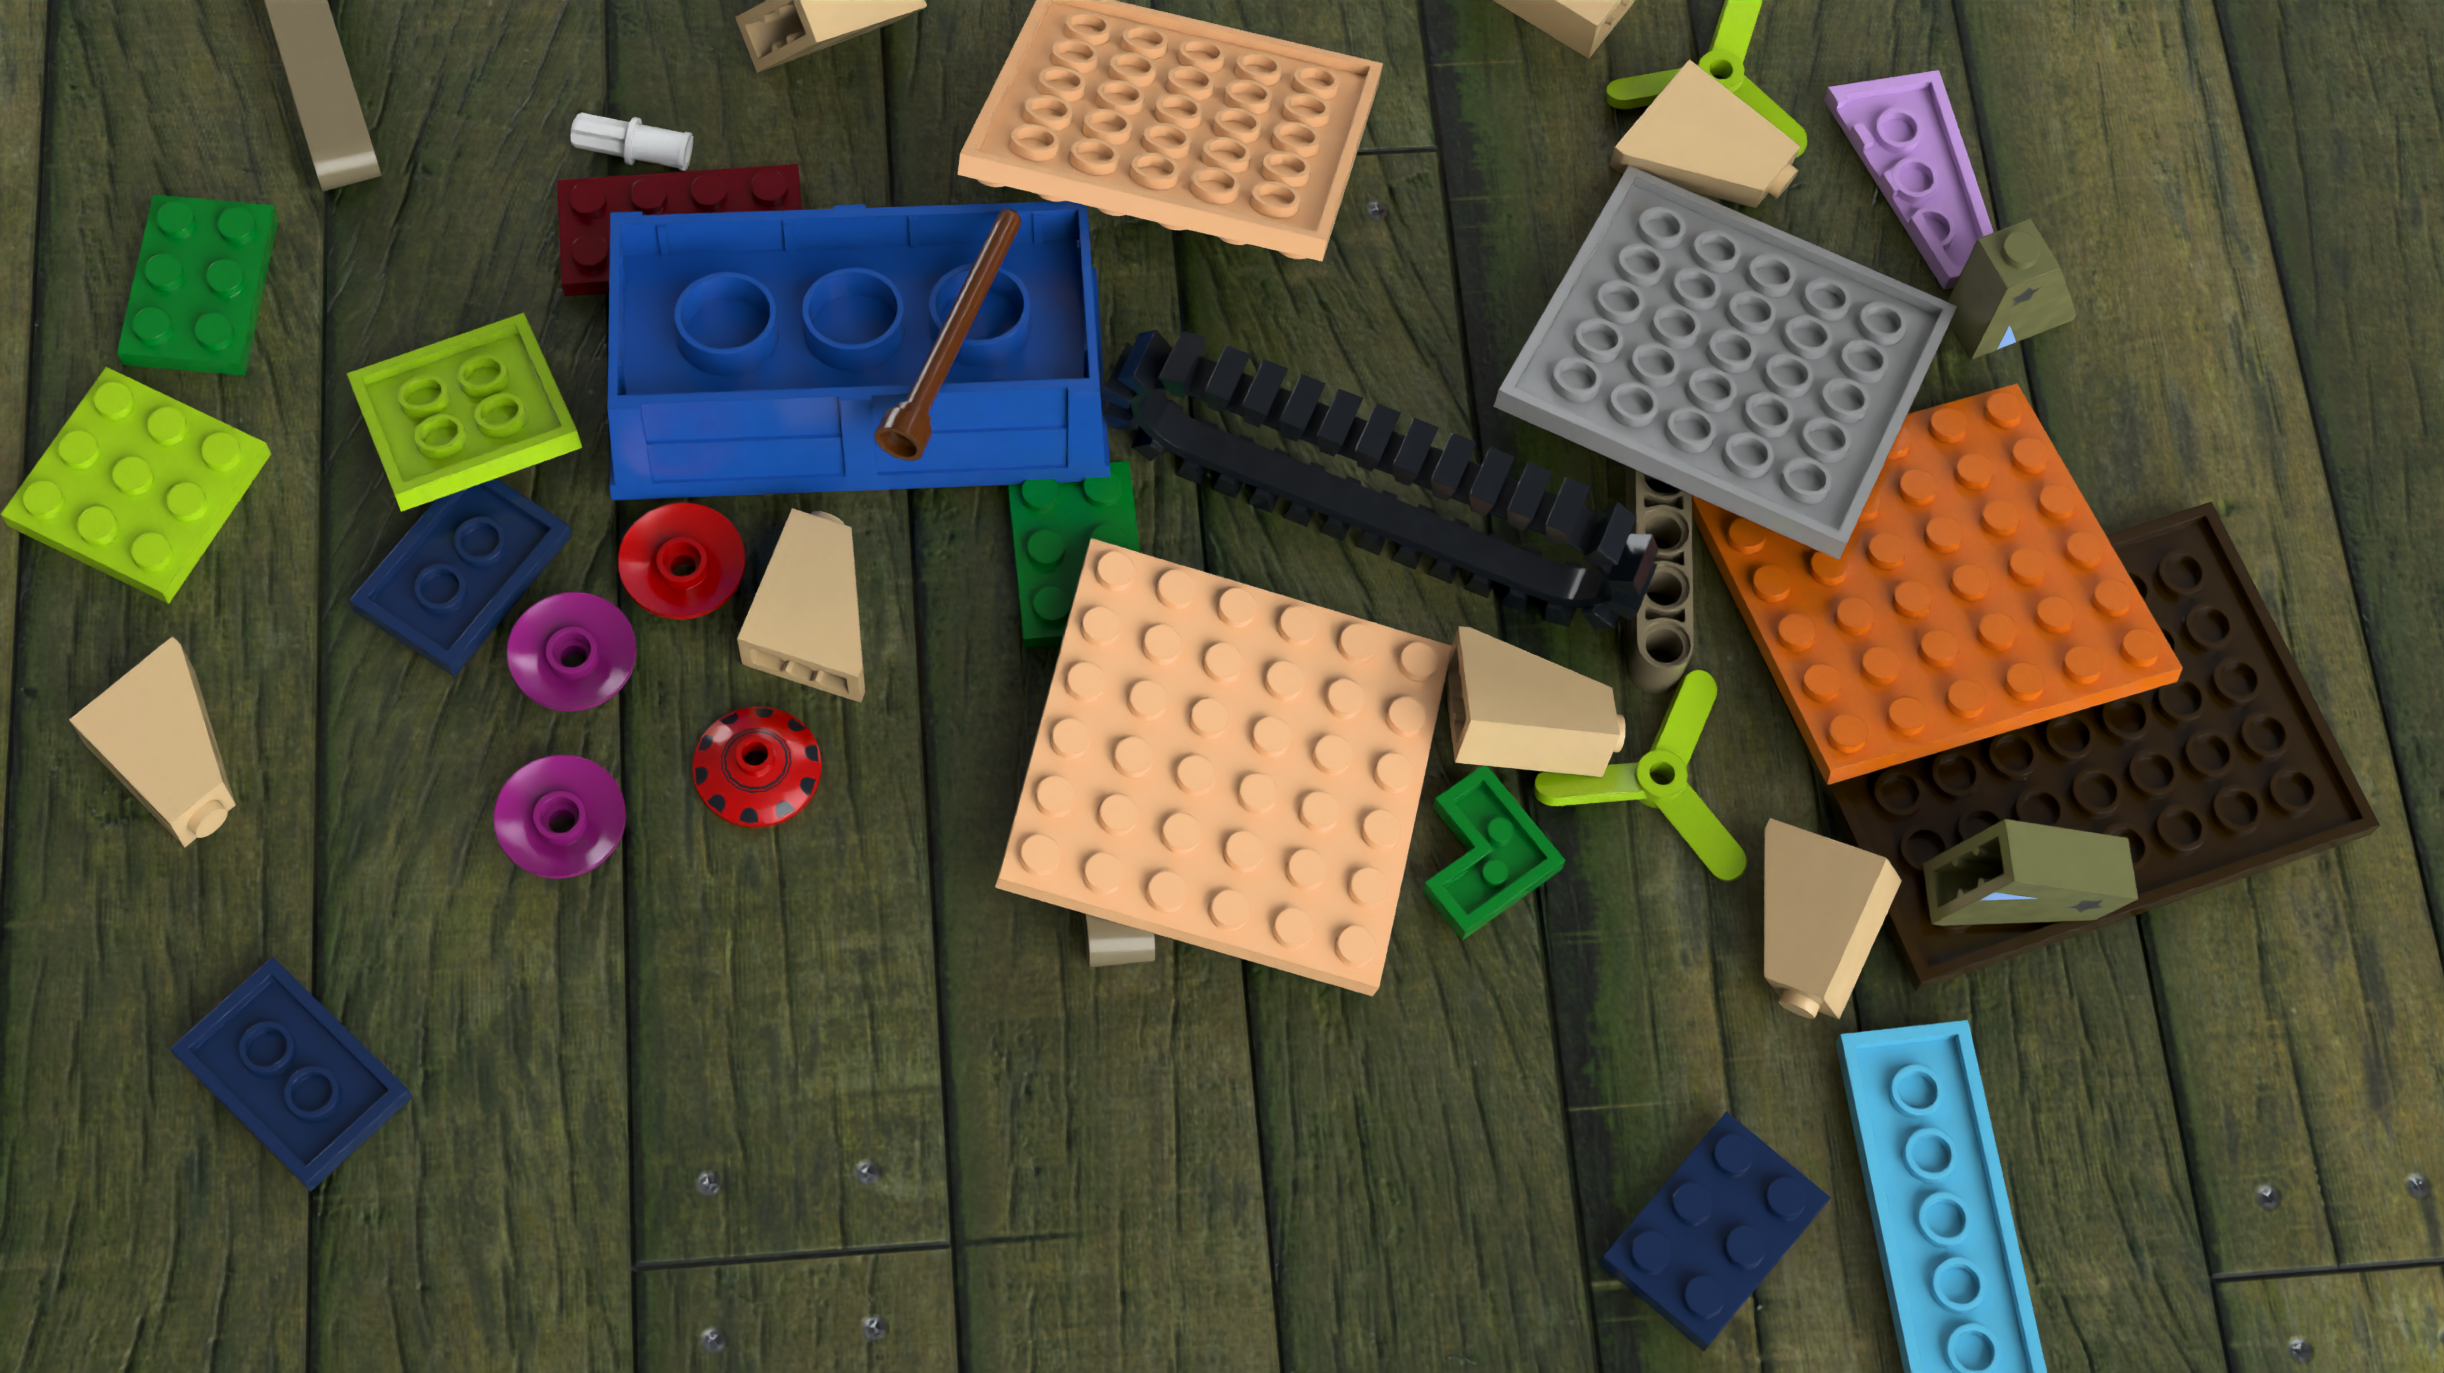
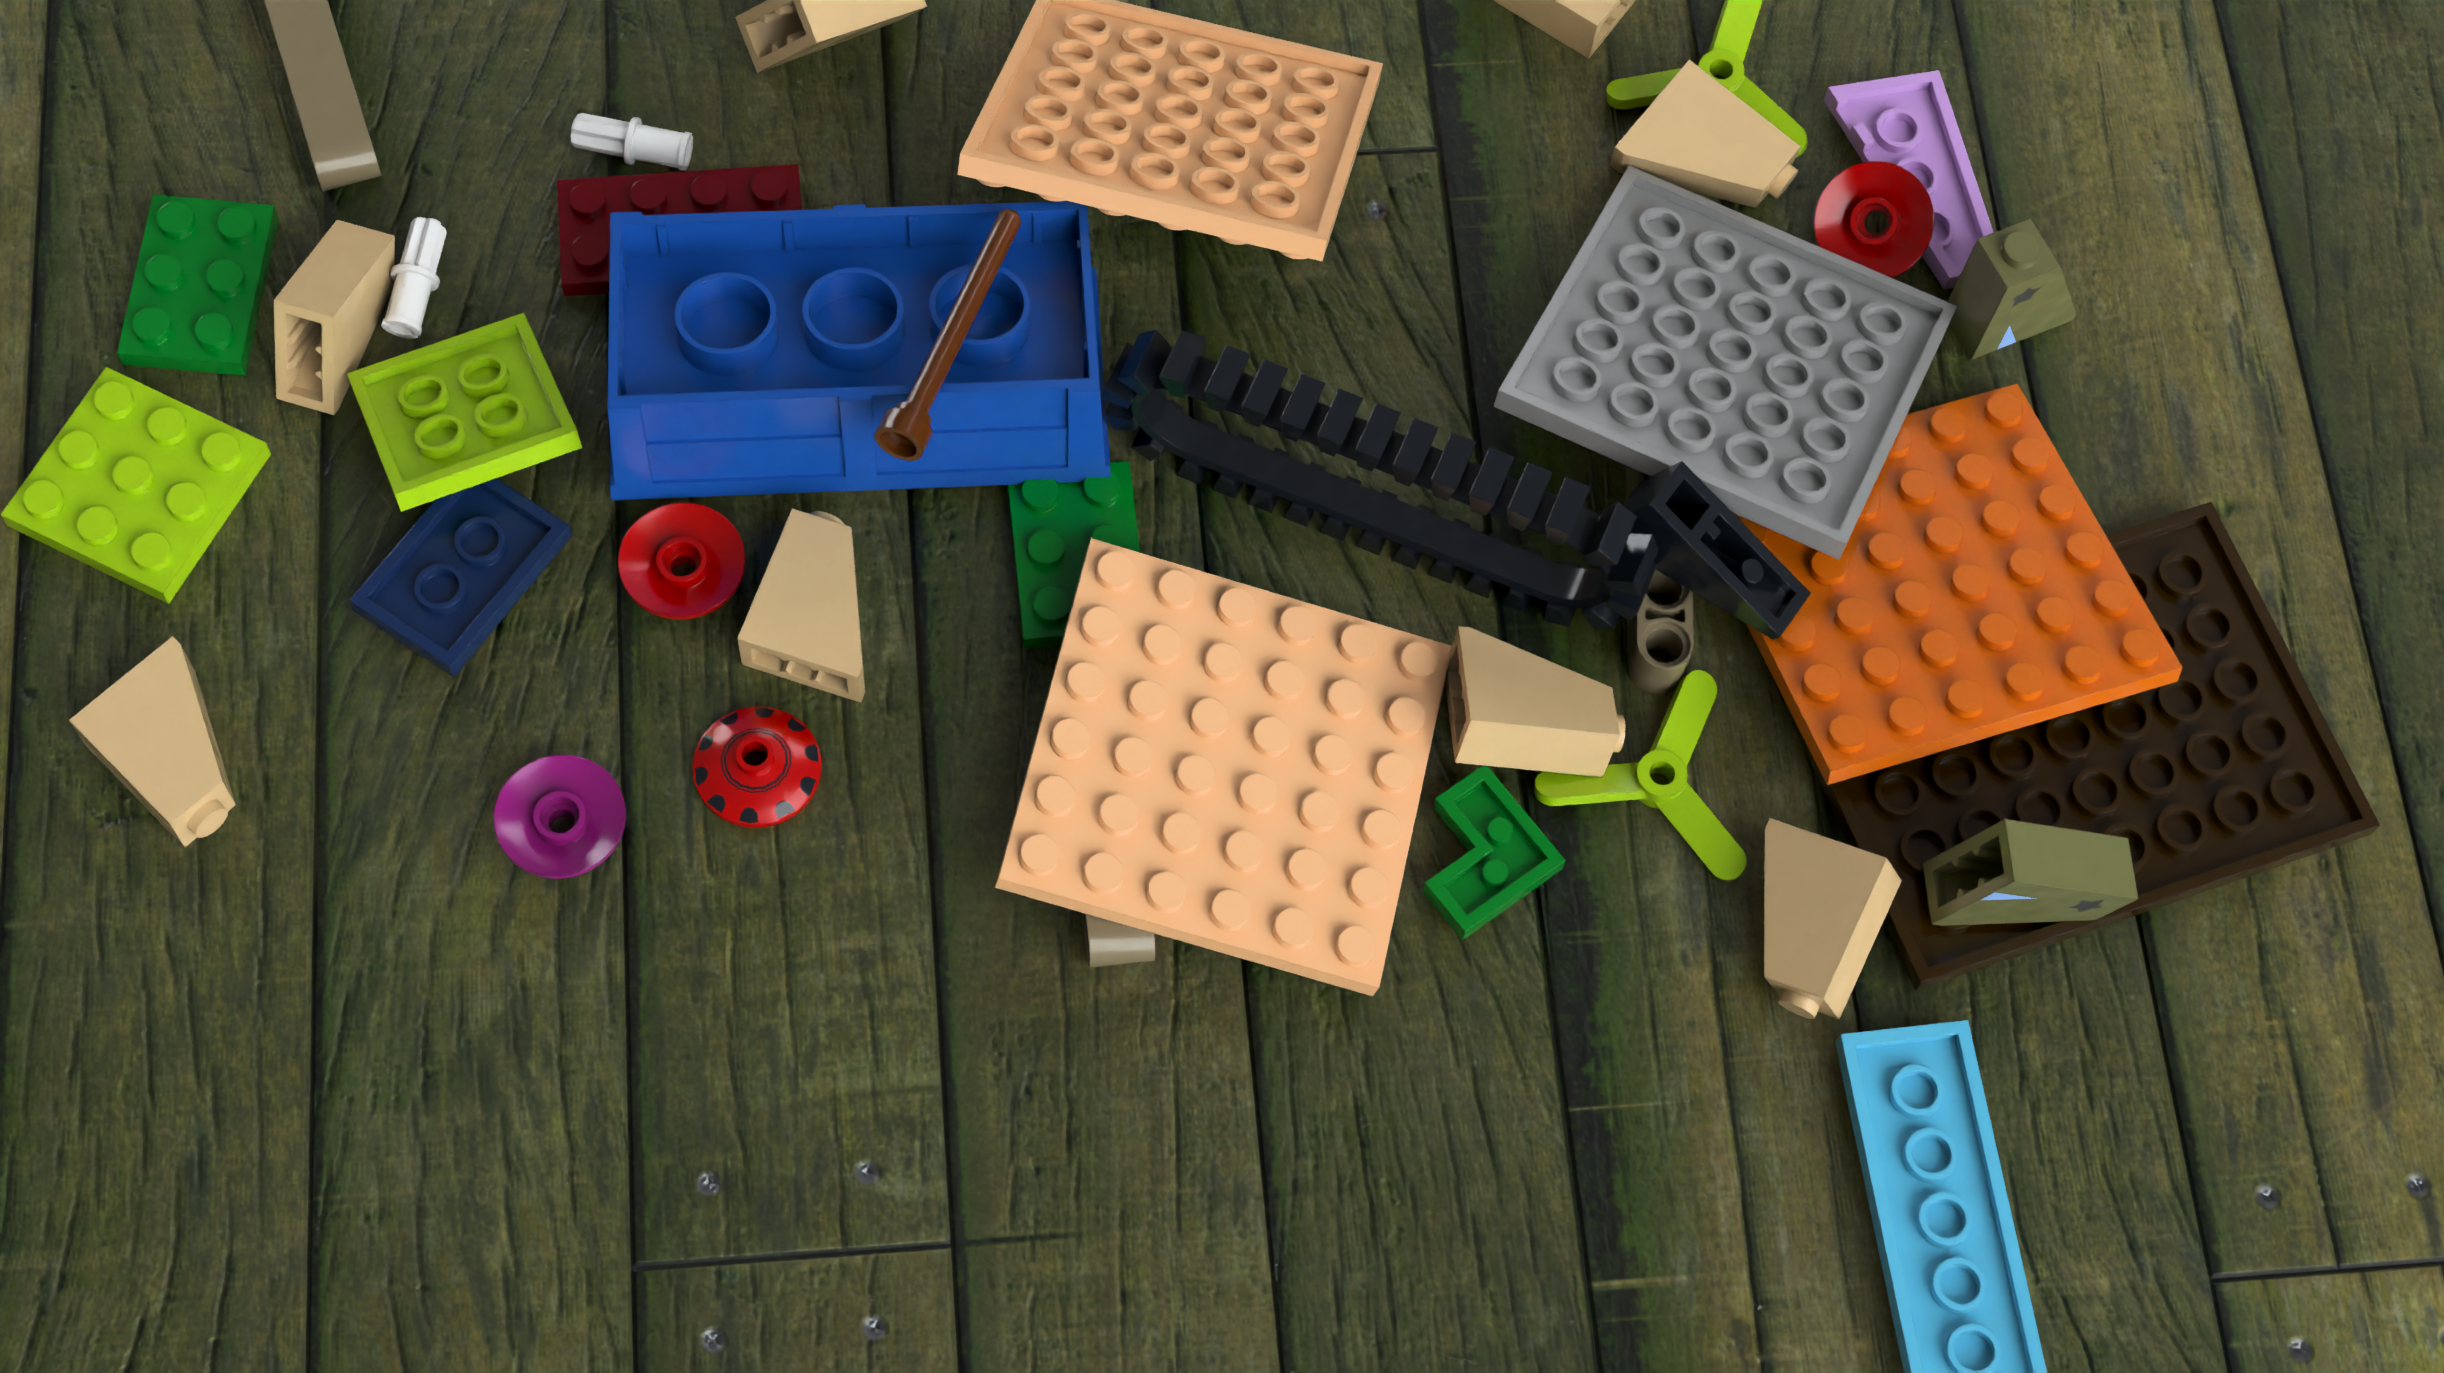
dark blue plate [169,956,412,1192] -> none
magenta dish [507,592,637,712] -> none
dark blue plate [1599,1112,1831,1352] -> none
none -> tan slope [274,220,395,415]
none -> white axle [381,217,447,339]
none -> black slope [1623,461,1811,639]
none -> red dish [1814,161,1935,278]

